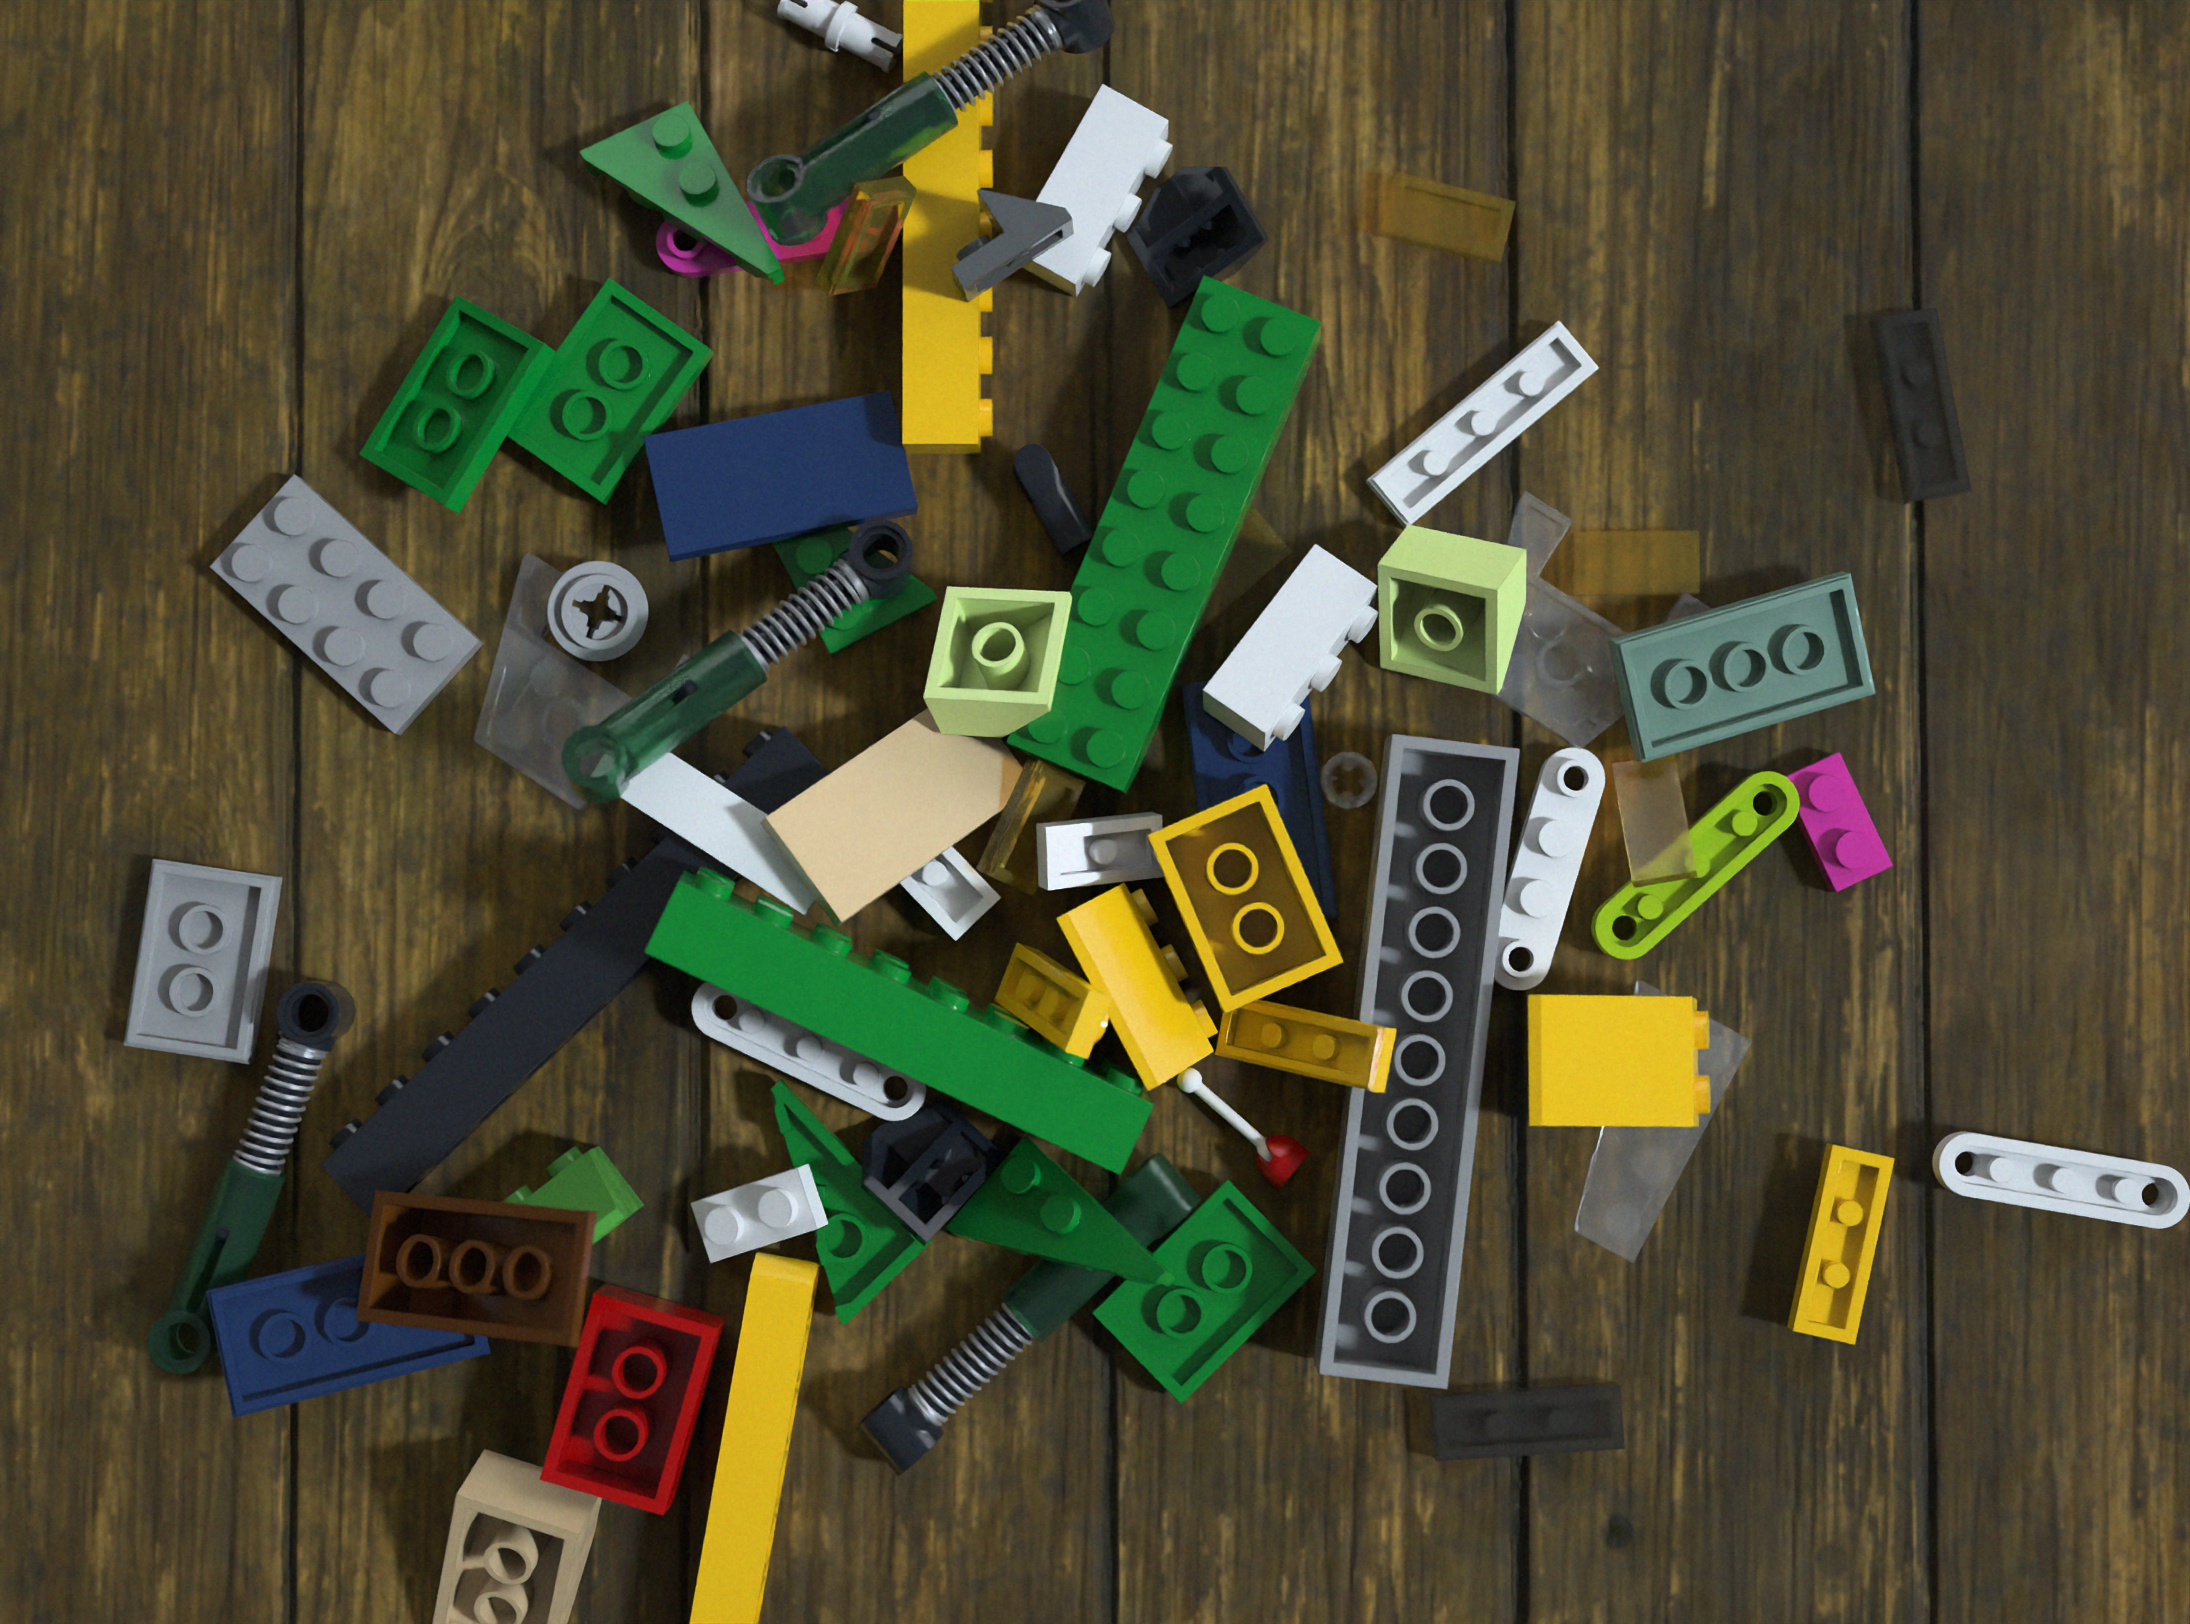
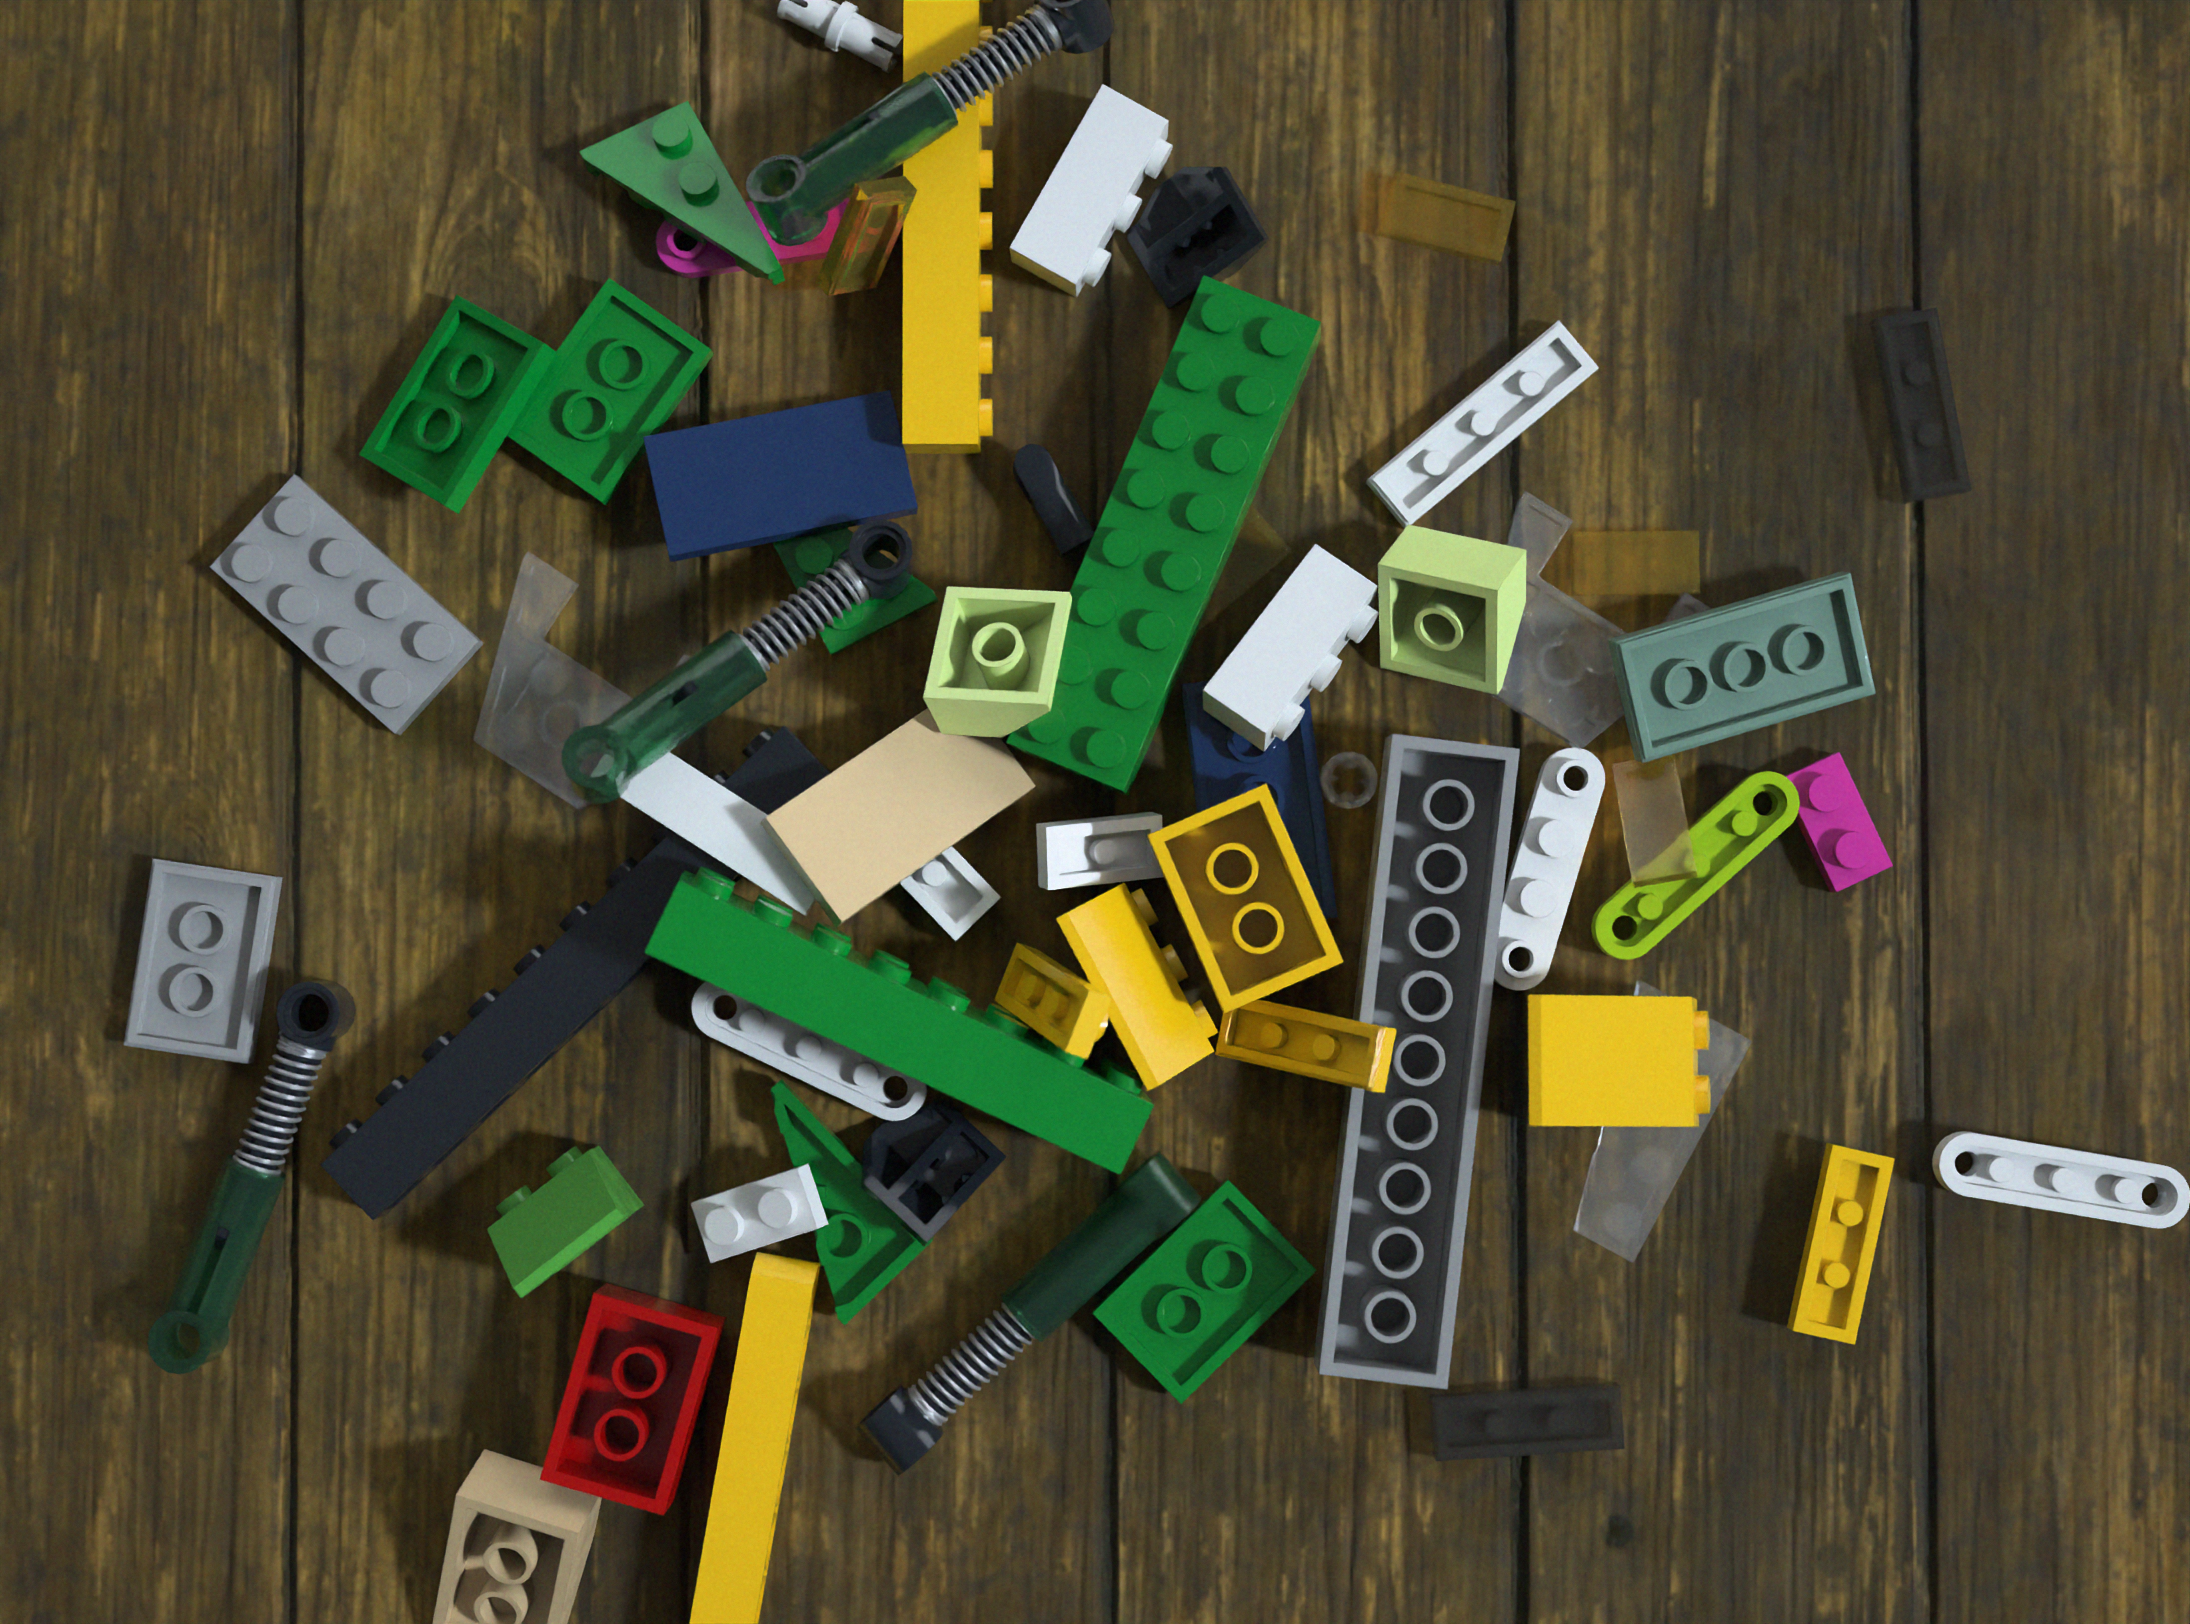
dark blue tile [206,1252,490,1418] -> none
reddish brown slope [356,1190,597,1347] -> none
light grey gear [546,561,648,661] -> none
green wing [946,1136,1176,1287] -> none
dark grey slope [950,190,1074,302] -> none
clear yellow tile [976,755,1086,896] -> none
hinge [1177,1068,1311,1190] -> none

